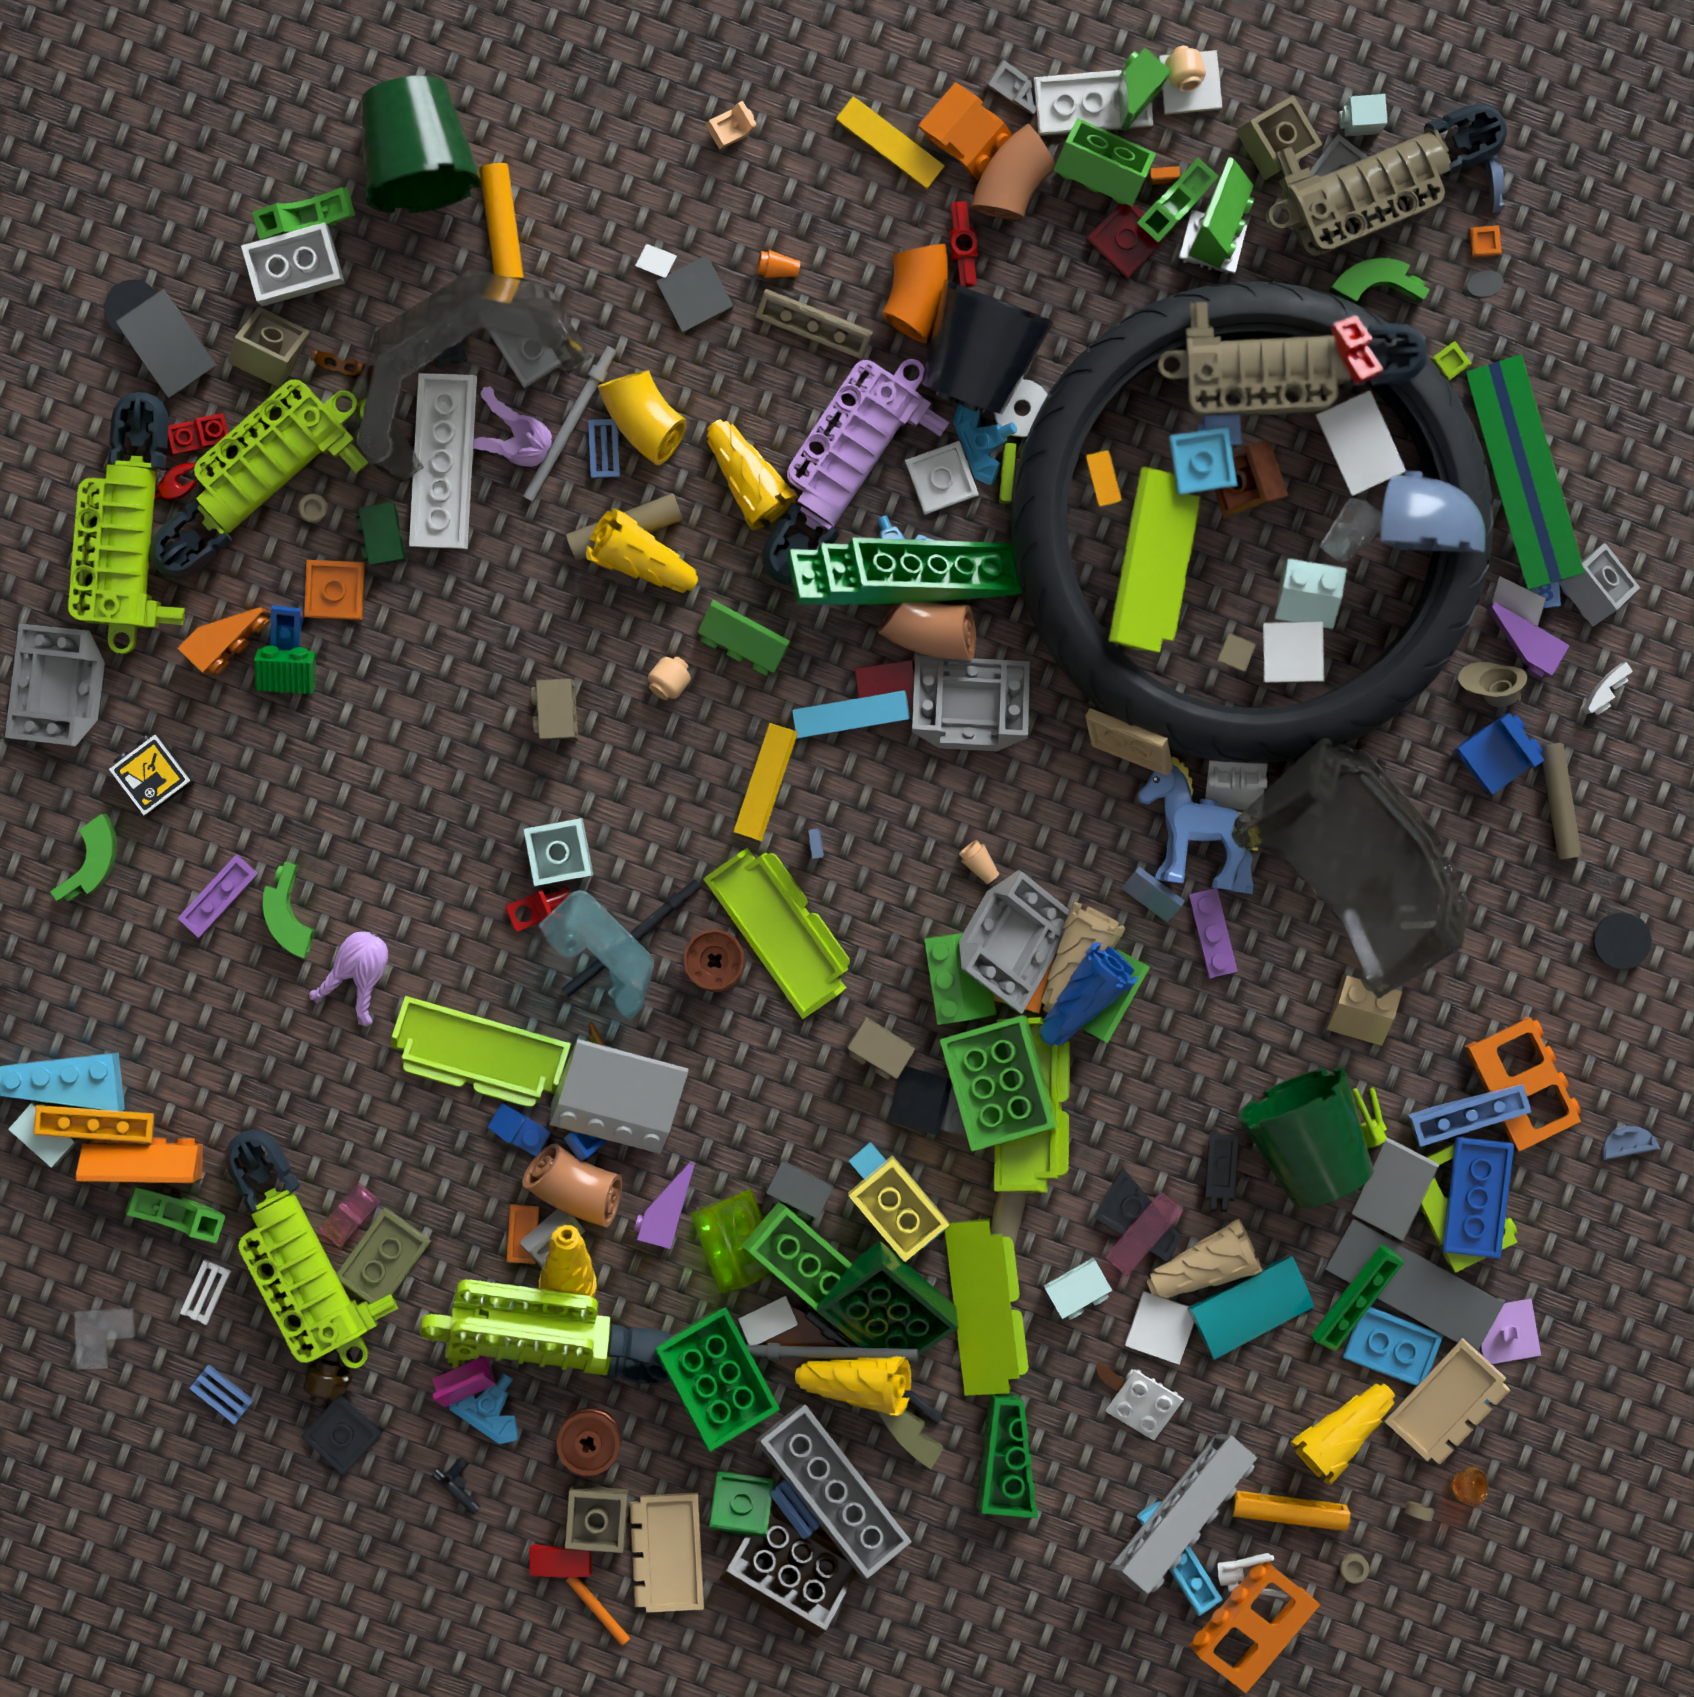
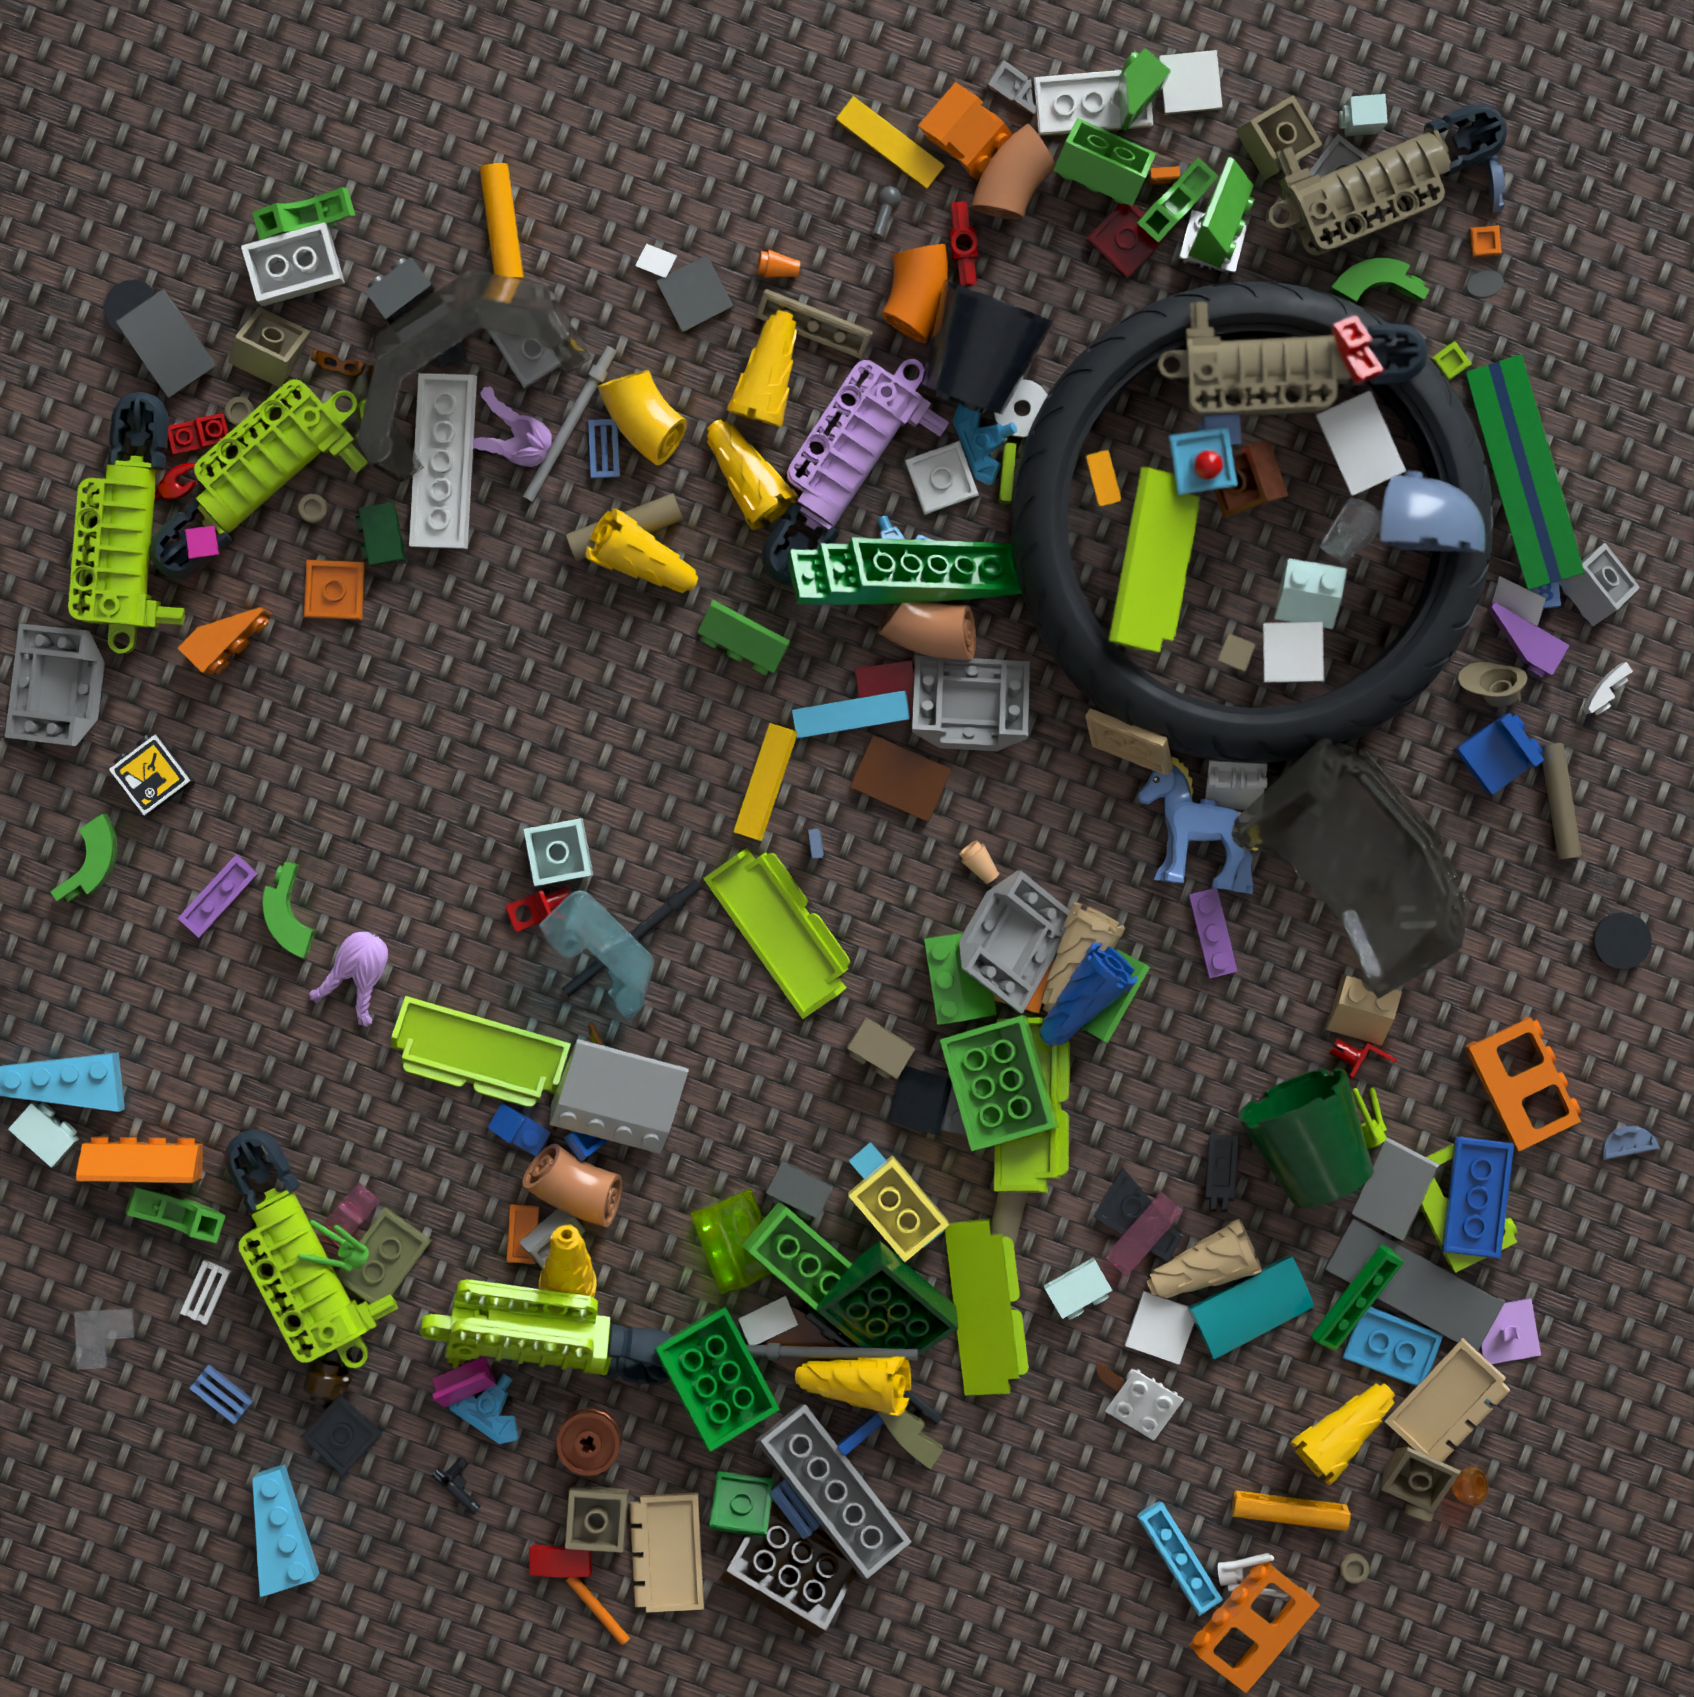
light orange brick [33,1105,154,1143] -> none
green brick [254,646,317,694] -> none
blue slope [270,605,304,650] -> none
dark green cone [361,76,481,213] -> none
dark tan brick [531,678,578,740] -> none
medium lavender slope [634,1162,695,1249] -> none
light nougat head [648,657,691,700] -> none
copper wheel [683,929,746,992] -> none
light nougat bracket [705,101,756,149] -> none
green wedge [976,1394,1038,1519] -> none
light grey brick [1109,1434,1257,1594] -> none
sand blue tile [1122,867,1185,923] -> none
light nougat head [1165,46,1206,92] -> none
medium blue slope [1408,1084,1532,1147] -> none
none -> dark pink tile [185,526,219,559]
none -> dark tan tile [225,397,255,426]
none -> medium azure wedge [252,1464,320,1597]
none -> bright green plant [298,1220,369,1272]
none -> dark grey brick [365,257,435,323]
none -> yellow cone [727,310,797,427]
none -> blue tile [836,1414,883,1456]
none -> reddish brown tile [850,735,952,822]
none -> dark grey bar [872,186,901,239]
none -> red piece [1193,450,1223,480]
none -> red bracket [1329,1038,1397,1079]
none -> dark tan slope [1381,1447,1460,1513]

